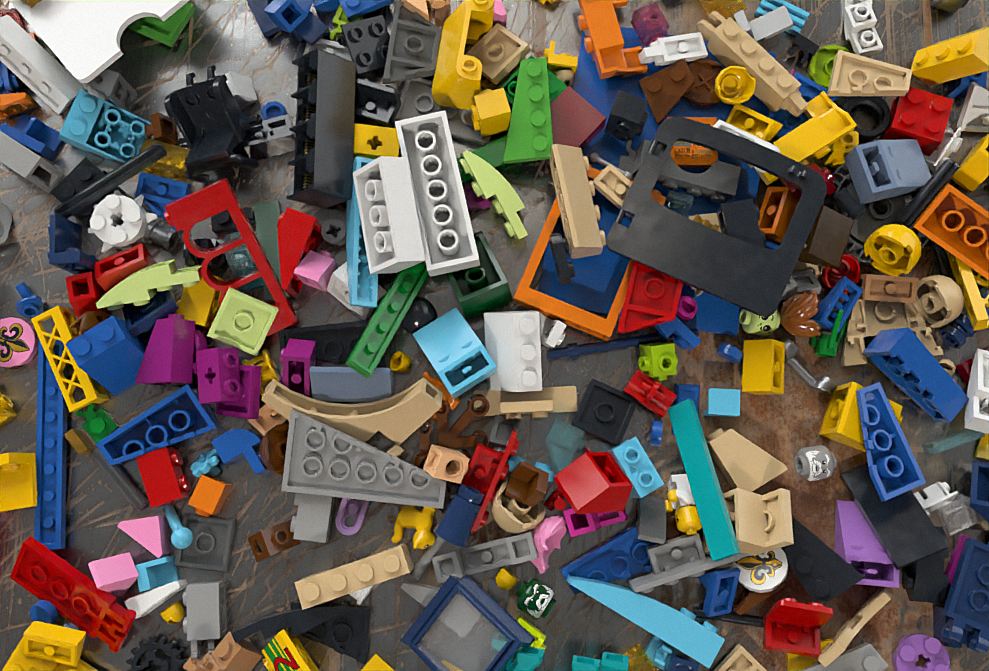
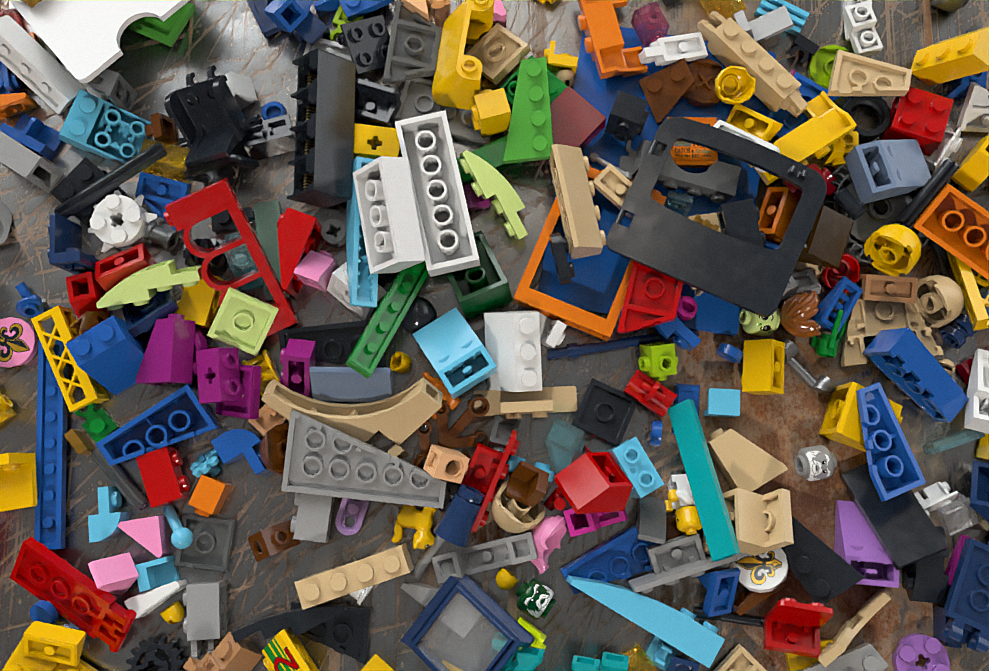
none -> medium azure brick [88,486,130,543]

